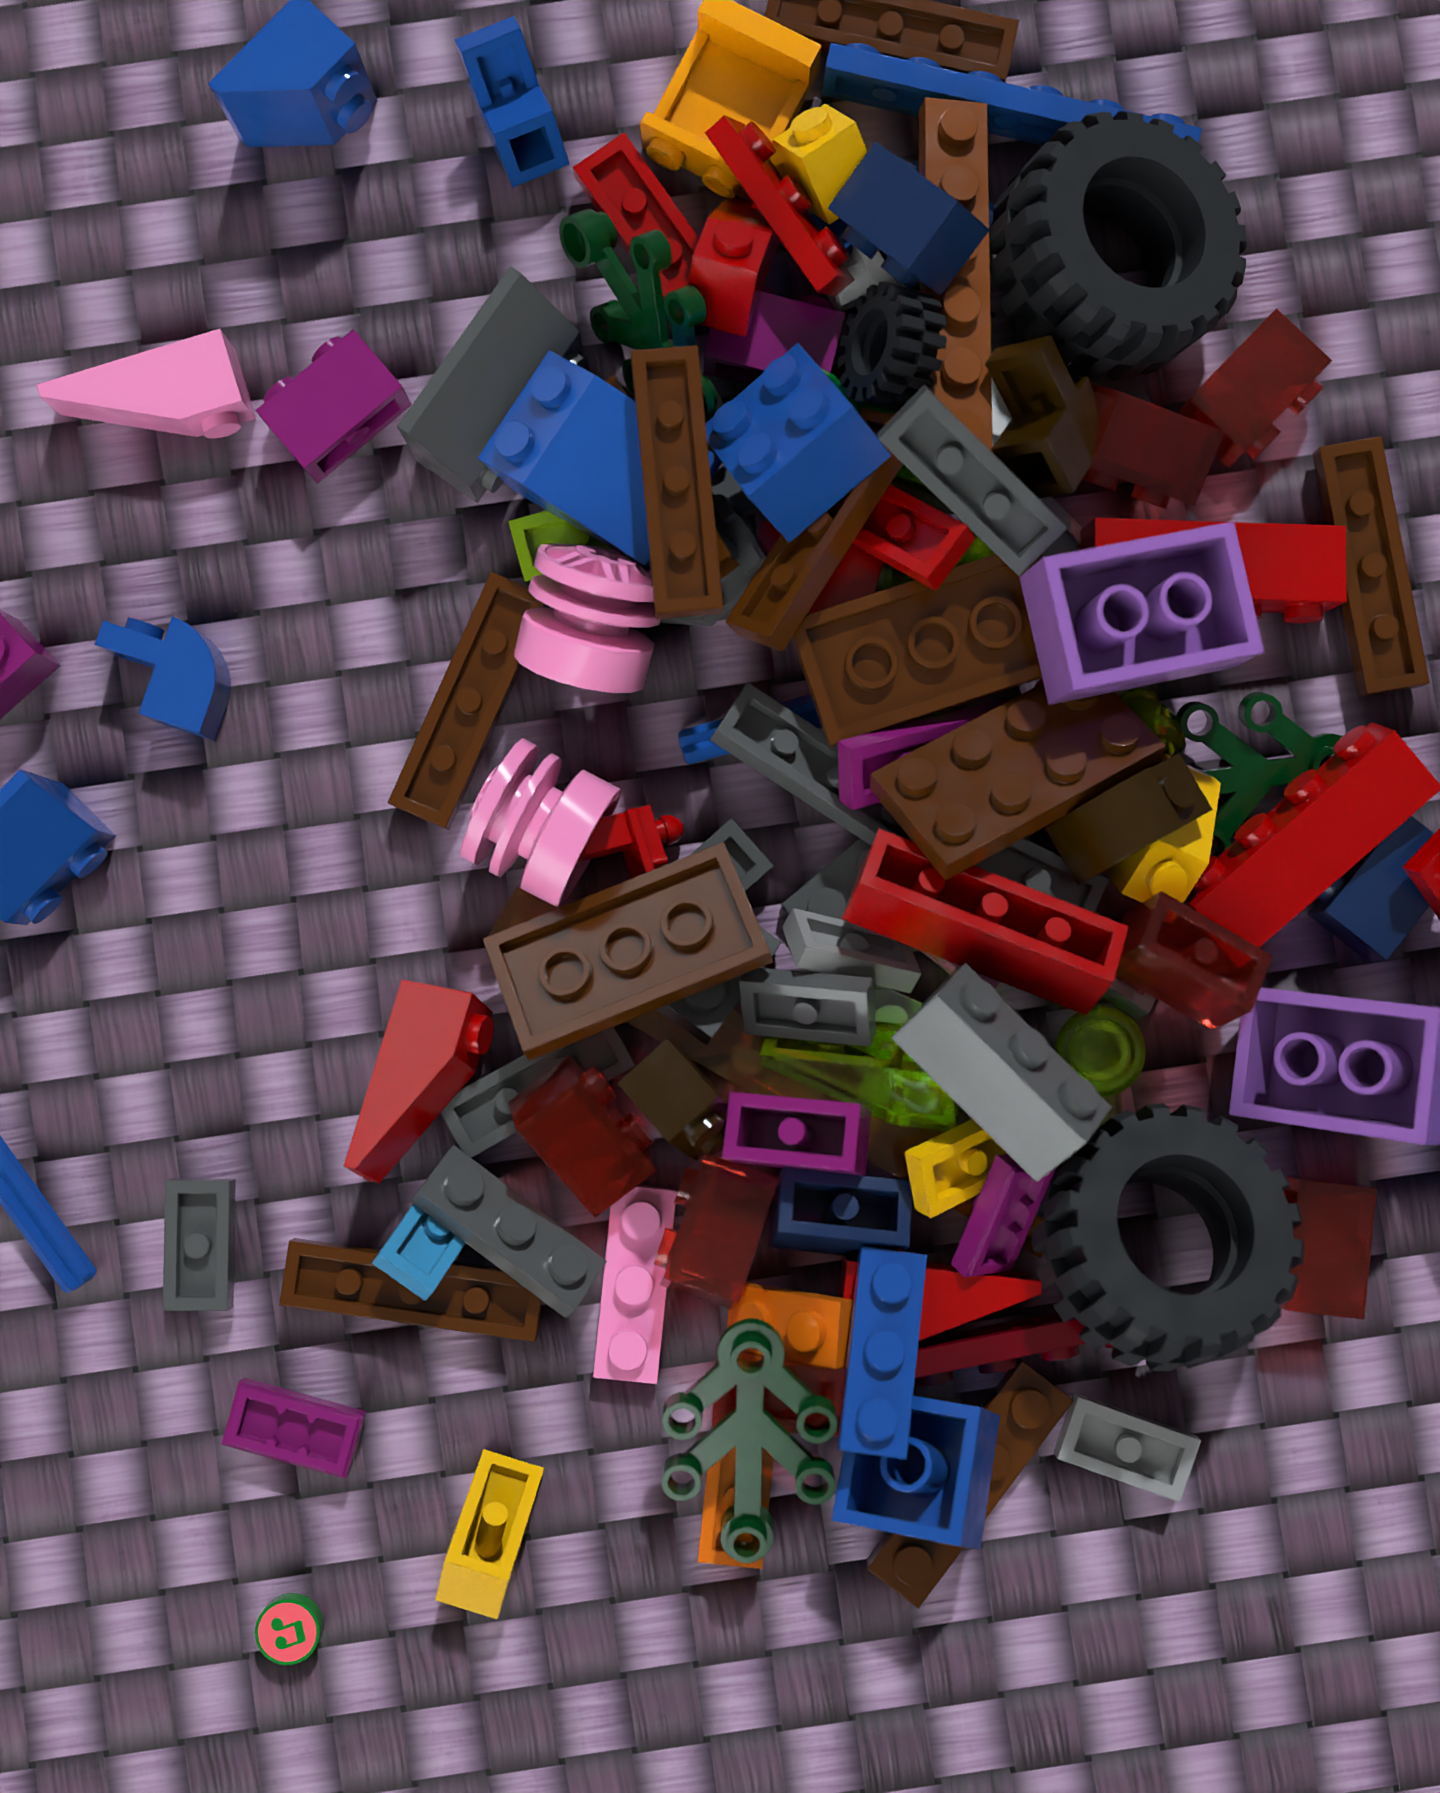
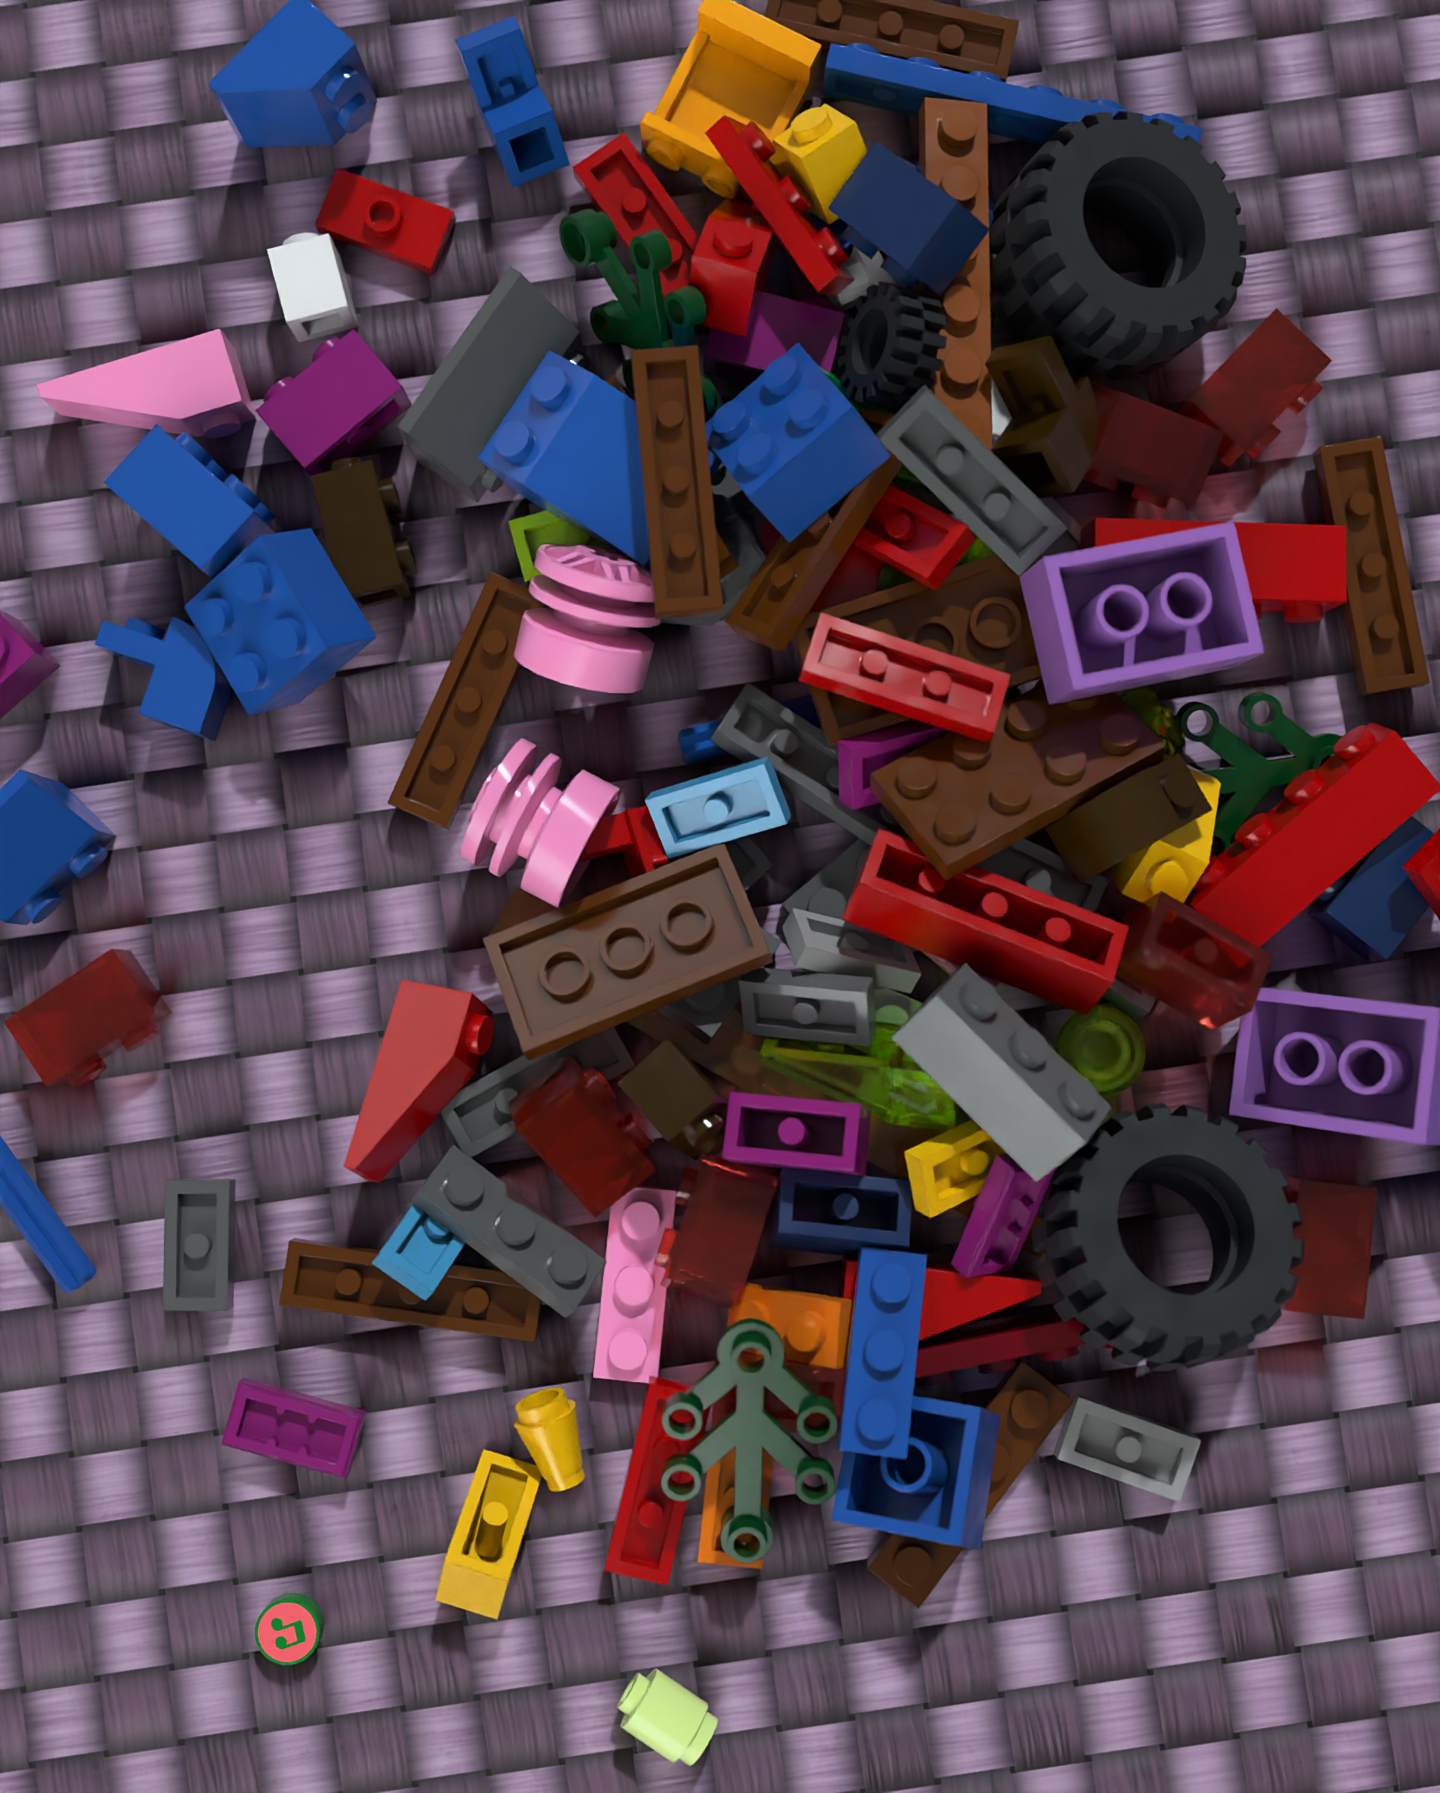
none -> clear red brick [3,949,172,1088]
none -> blue brick [103,424,276,579]
none -> blue brick [184,528,377,716]
none -> white brick [267,233,359,343]
none -> dark brown brick [310,457,418,609]
none -> red plate [315,168,456,276]
none -> yellow cone [514,1387,585,1492]
none -> red plate [604,1376,711,1585]
none -> yellowish green brick [617,1668,718,1766]
none -> dark azure plate [645,756,791,859]
none -> red plate [798,612,1010,743]

